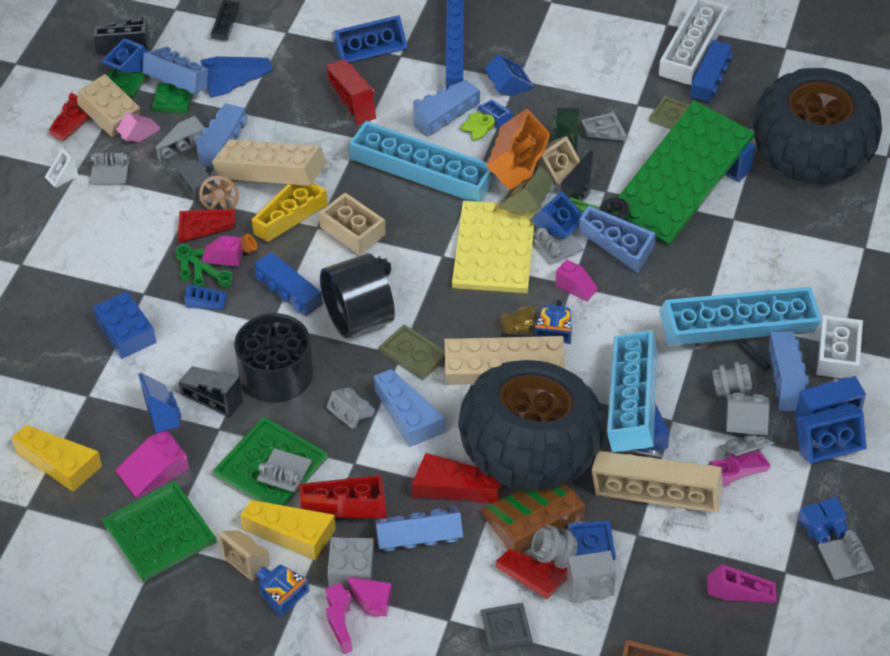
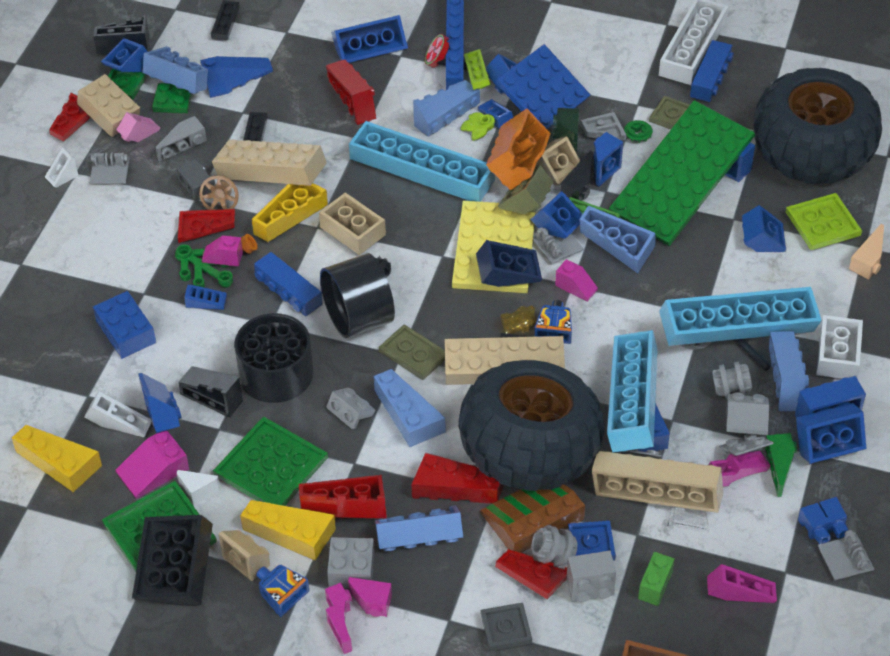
medium blue wedge [195,103,248,167] -> none
light grey hinge [257,448,312,493] -> none
black gear [600,197,630,220] -> none
none -> white slope [84,391,152,437]
none -> black slope [132,515,213,605]
none -> white slope [177,470,220,505]
none -> black plate [243,112,268,142]
none -> tile [425,34,449,68]
none -> lime plate [464,49,490,90]
none -> dark blue slope [476,240,542,287]
none -> blue plate [495,44,591,130]
none -> blue slope [593,132,623,187]
none -> green gear [624,120,653,143]
none -> bright green brick [638,552,675,606]
none -> blue slope [742,205,786,252]
none -> green slope [764,433,797,497]
none -> lime plate [786,193,862,250]
none -> light nougat slope [849,224,884,280]

